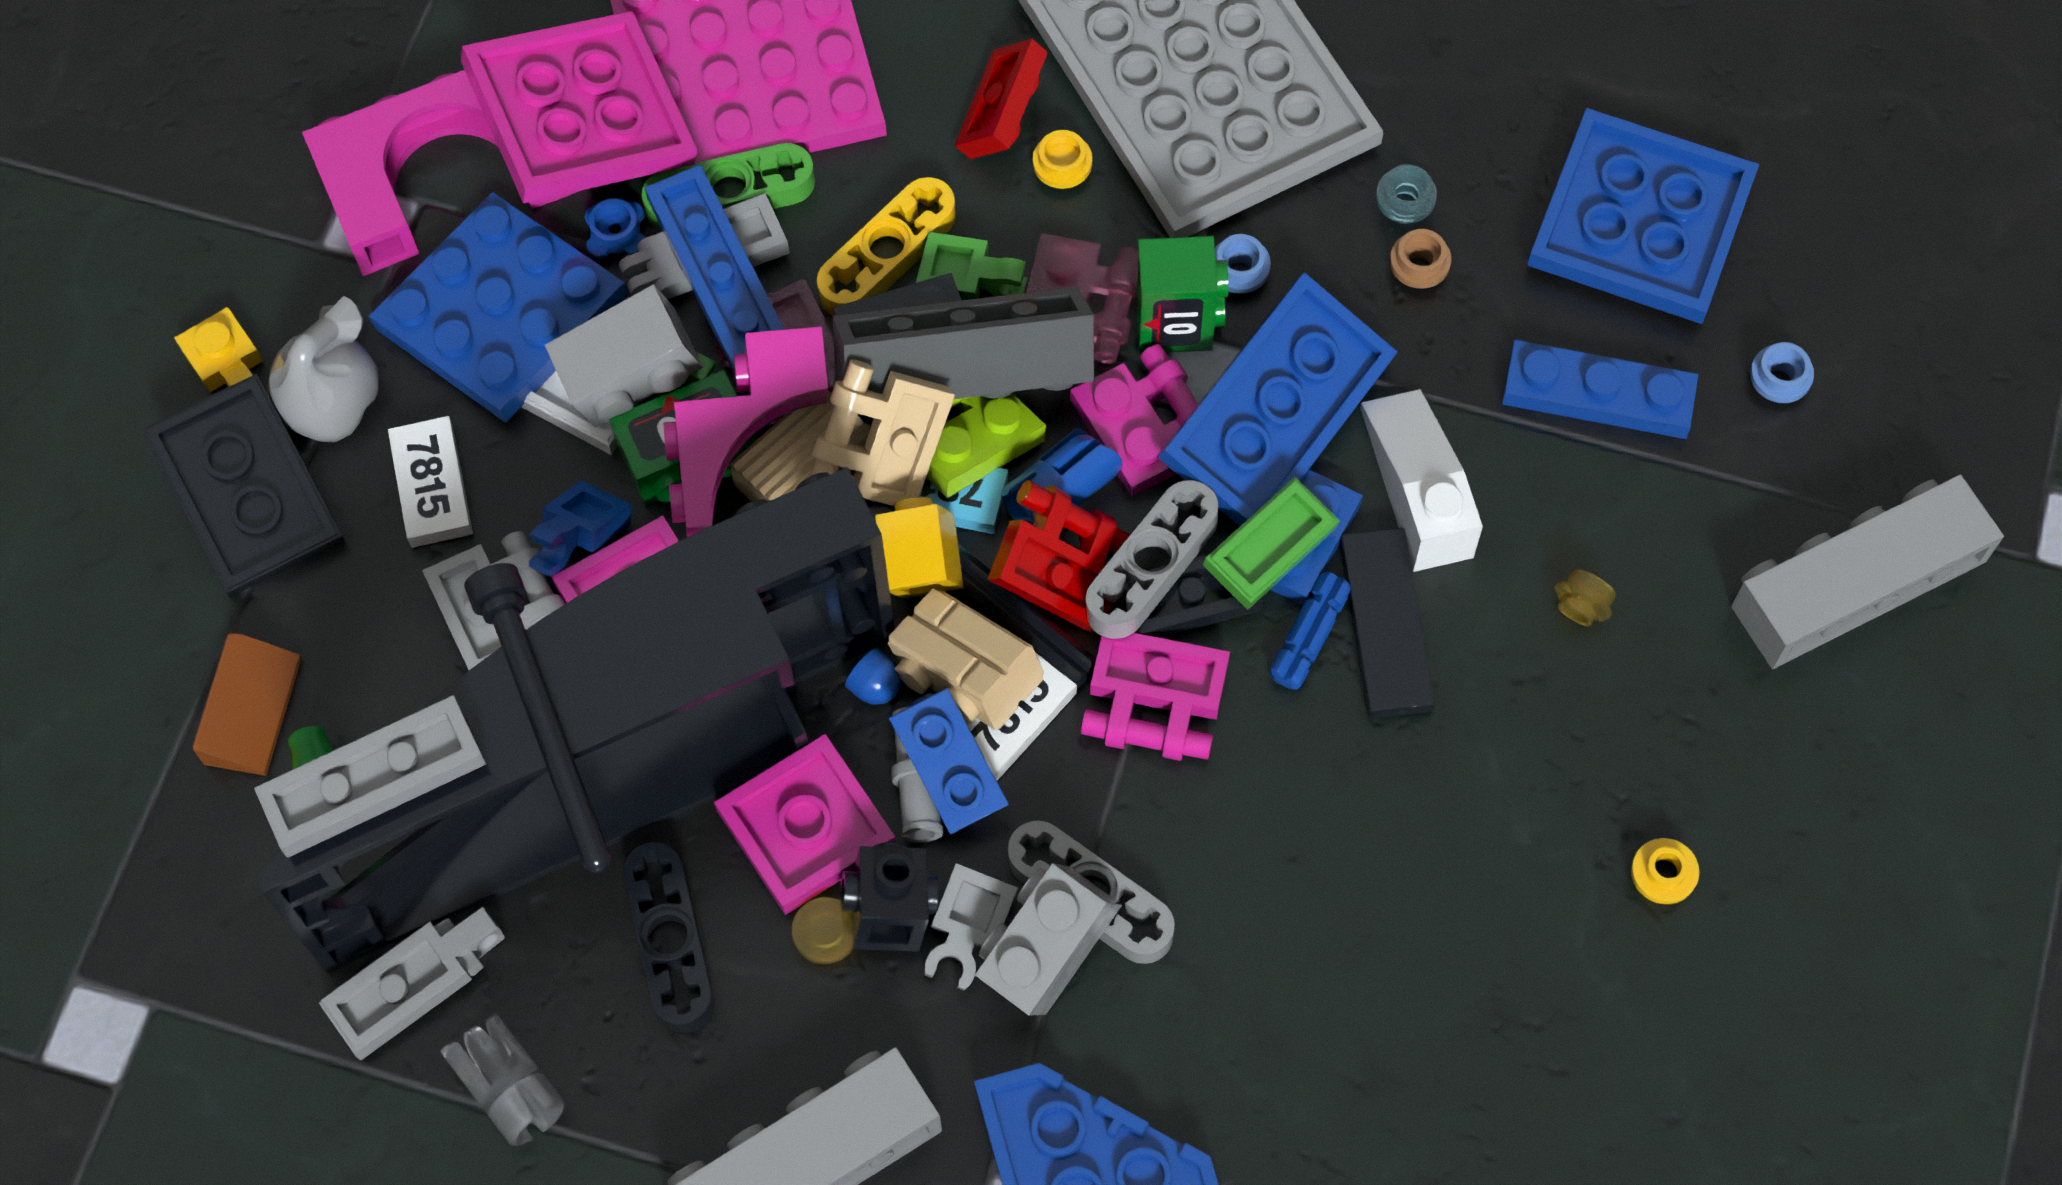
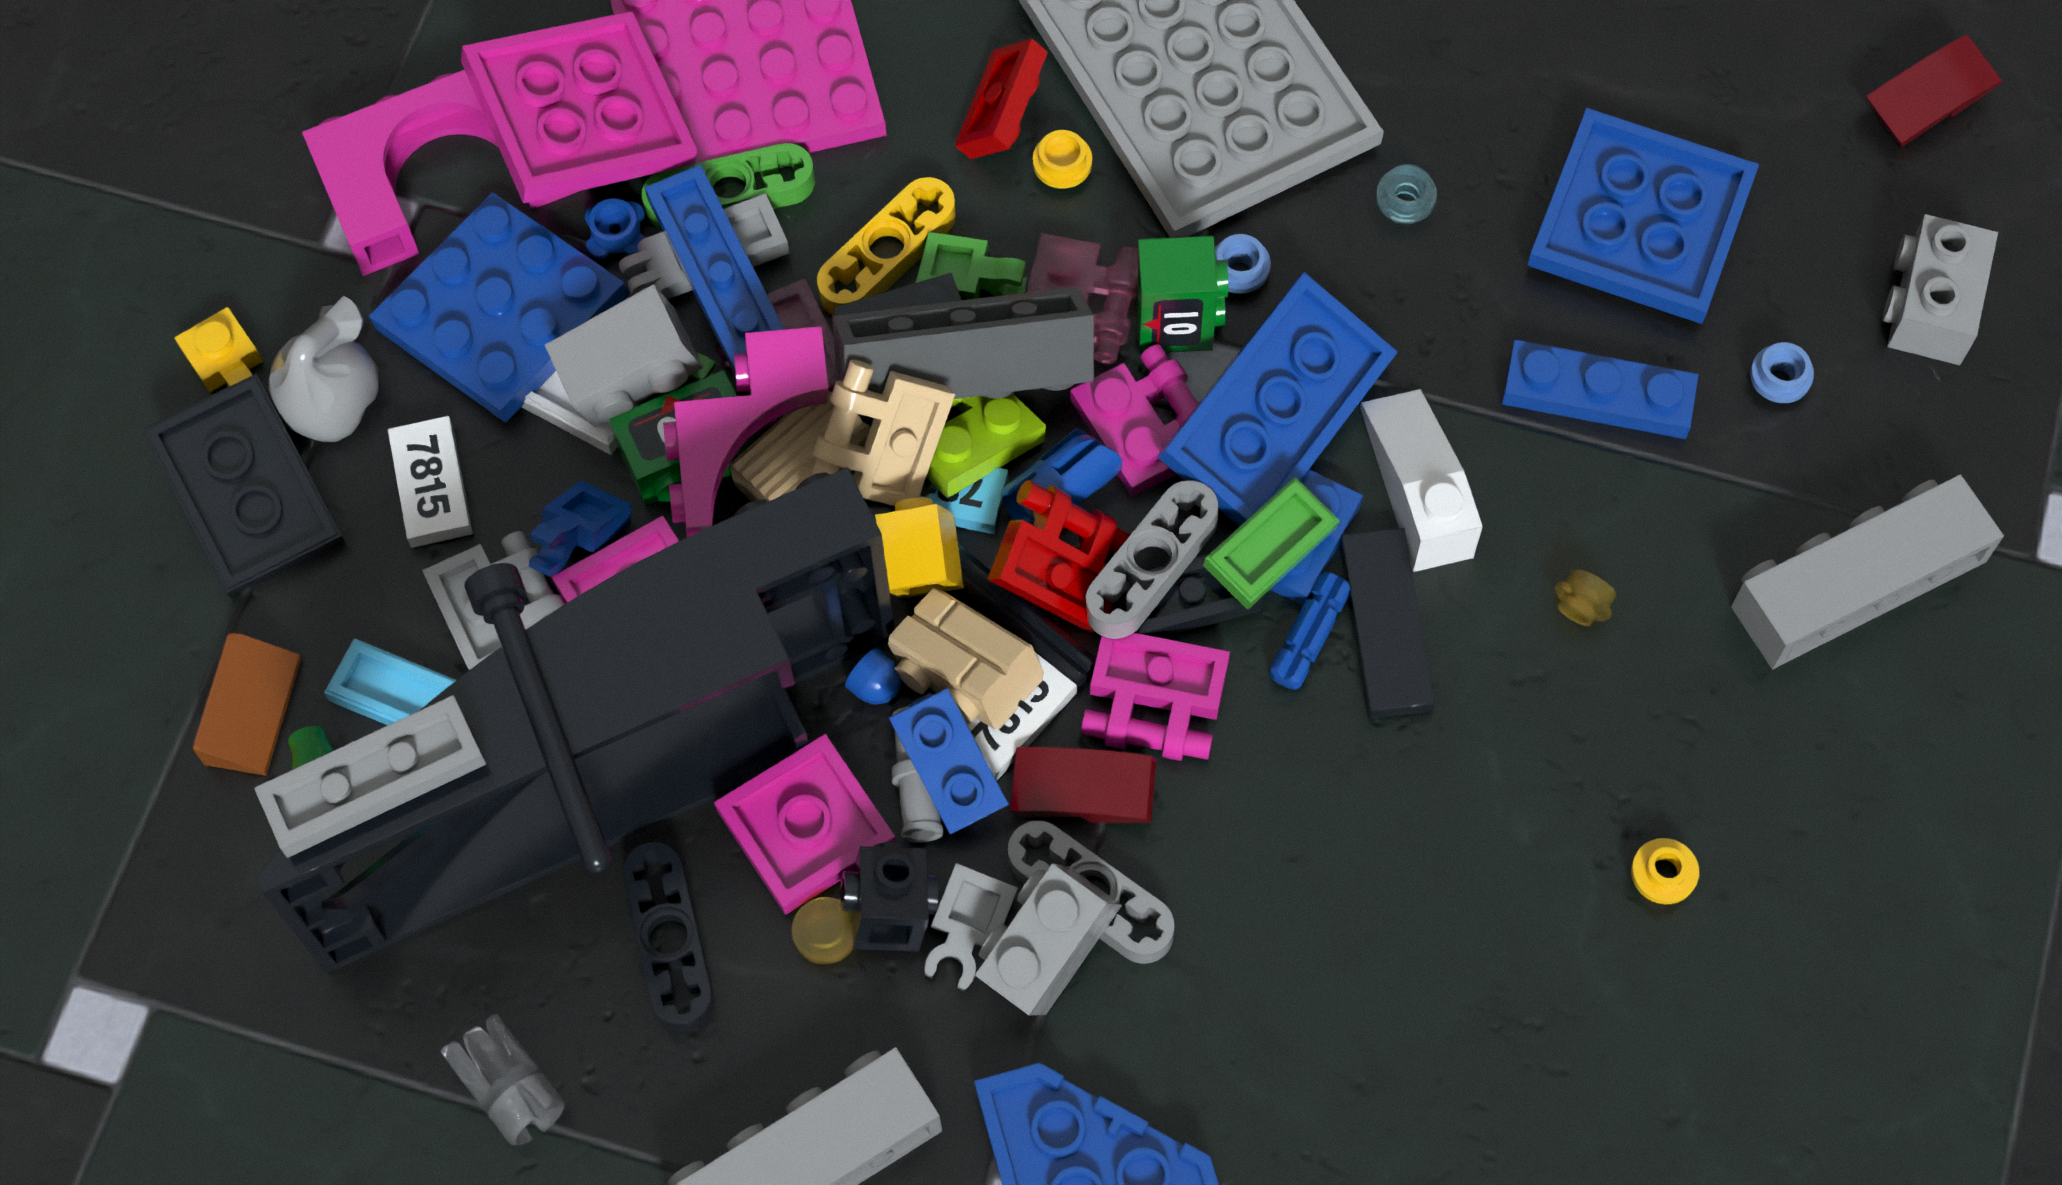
light grey hinge [319,907,505,1061] -> none
medium nougat plate [1390,229,1451,289] -> none
none -> medium azure tile [324,638,456,725]
none -> dark red slope [1010,747,1156,823]
none -> dark red slope [1866,34,2002,148]
none -> light grey brick [1882,214,1998,365]

